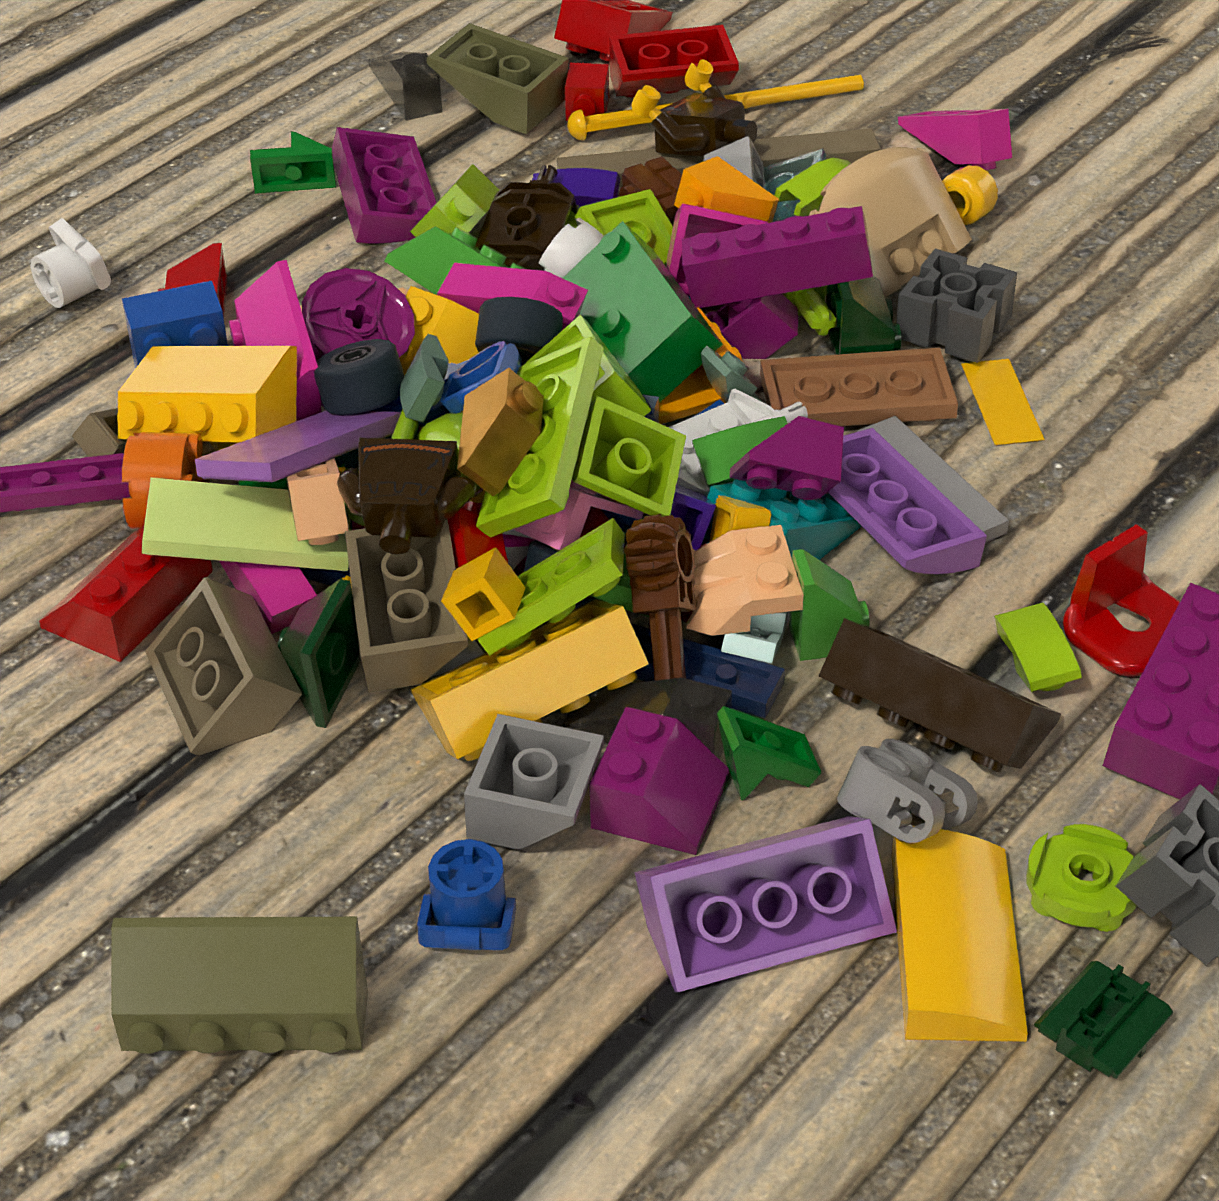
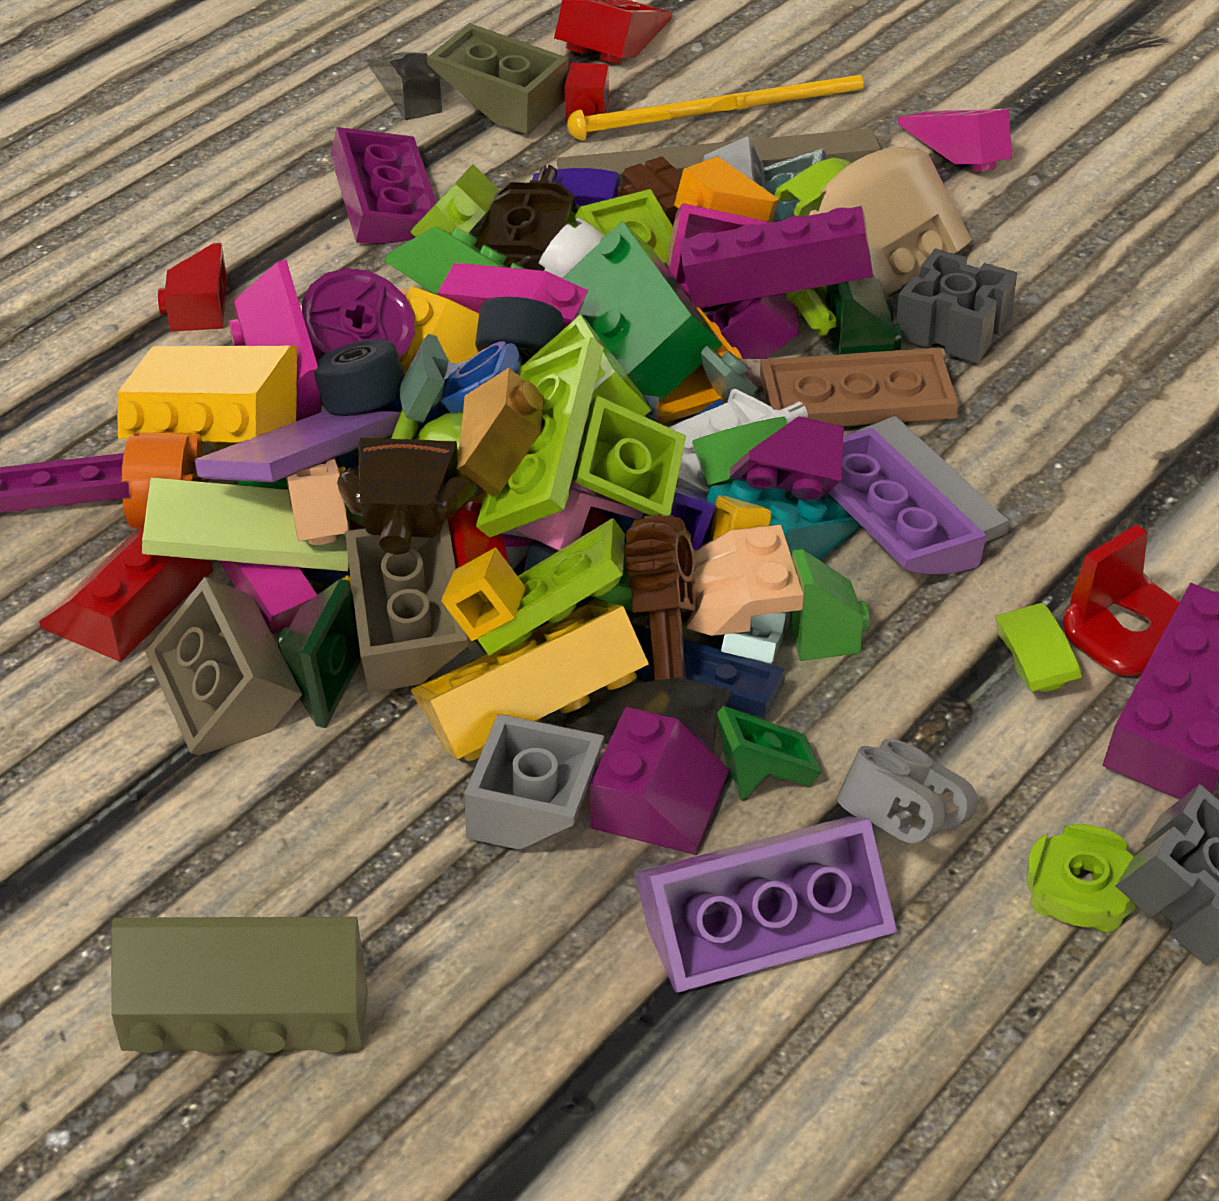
white piece [30,218,111,308] -> none
dark tan slope [72,408,127,457] -> none
blue brick [122,281,228,369] -> none
green slope [250,131,336,194] -> none
blue piece [417,839,516,950] -> none
red slope [609,25,739,98] -> none
dark brown torso [632,59,757,157] -> none
dark brown slope [819,618,1061,773] -> none
yellow slope [891,826,1028,1042] -> none
yellow head [942,165,998,225] -> none
yellow sticker [961,359,1045,445] -> none
dark green piece [1034,961,1173,1079] -> none

